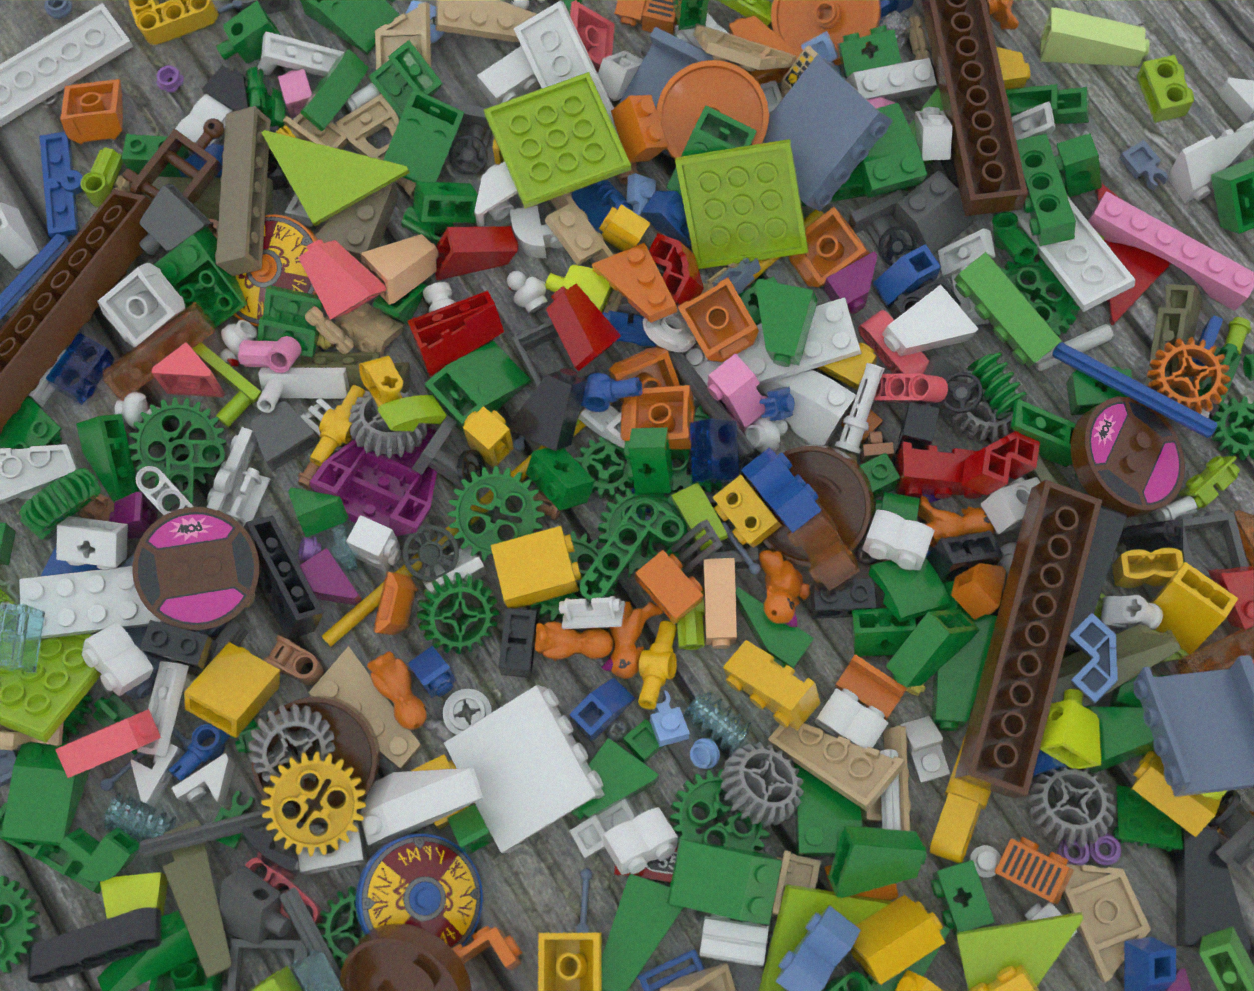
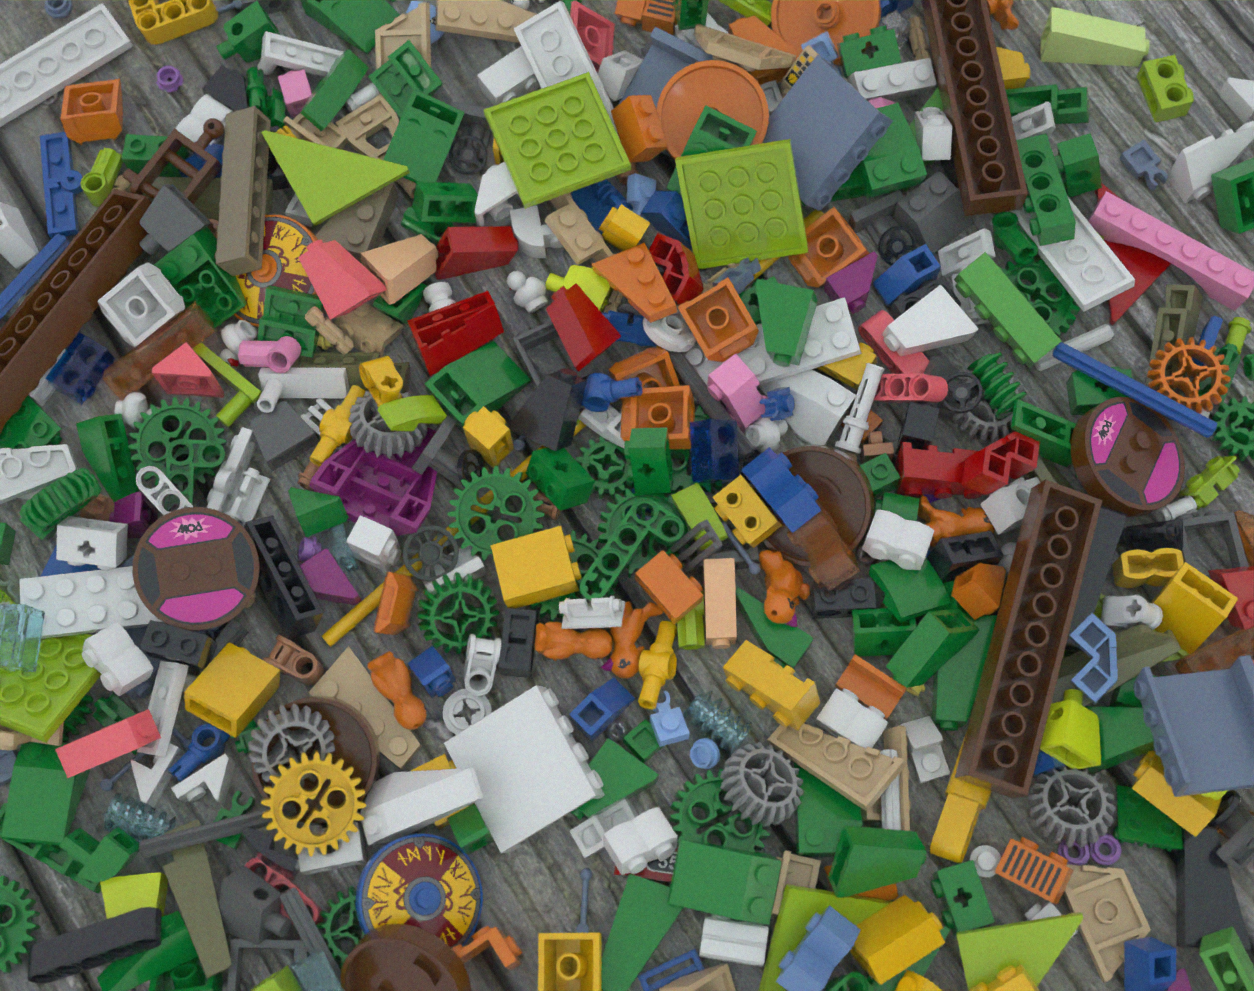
none -> white piece [464,634,501,696]

